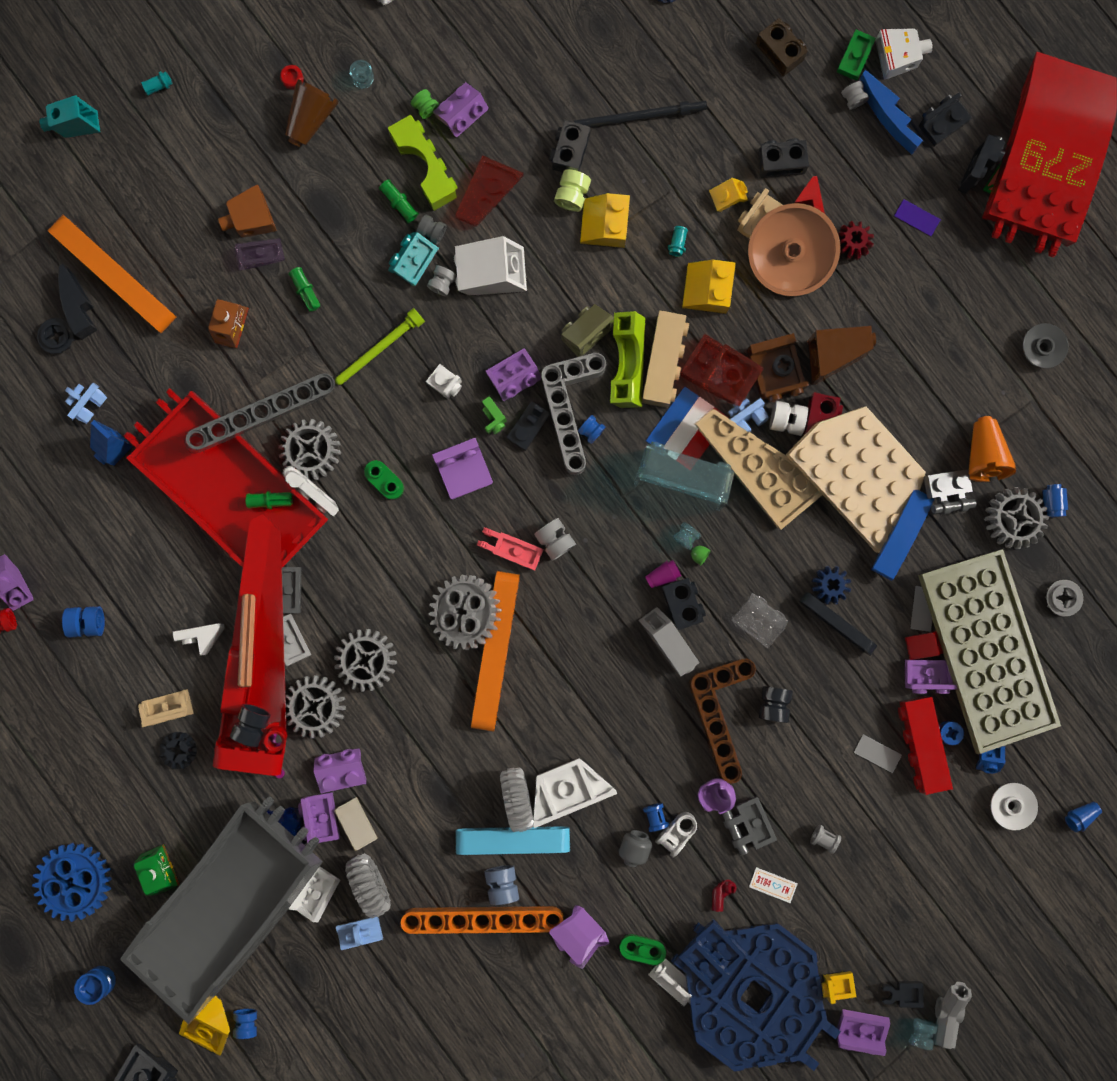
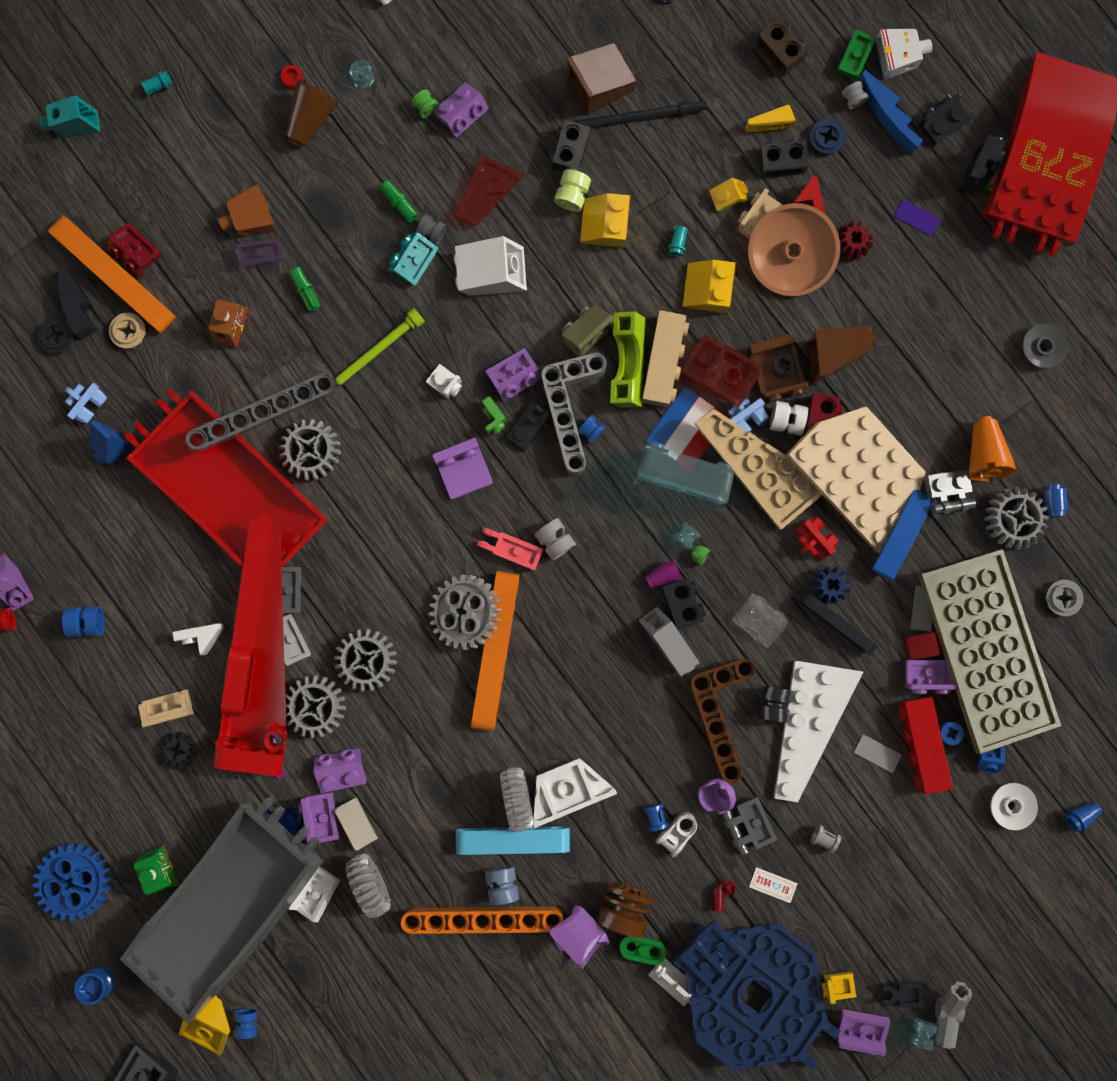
black wheel [230,704,271,747] -> none
nougat axle [238,594,256,687] -> none
green axle [246,491,293,509] -> none
white hinge [283,466,339,516] -> none
light blue hips [336,916,383,950] -> none
green plate [364,460,404,500] -> none
lime arch [388,115,458,211] -> none
light grey wheel [427,265,456,296] -> none
dark grey head [619,830,652,867] -> none
none -> dark red bracket [108,223,161,278]
none -> tan gear [109,313,146,349]
none -> slope [567,43,637,115]
none -> reddish brown wheel [596,881,655,938]
none -> yellow slope [745,105,795,133]
none -> white wing [773,661,863,802]
none -> red hips [795,517,839,561]
none -> dark blue gear [810,119,846,155]

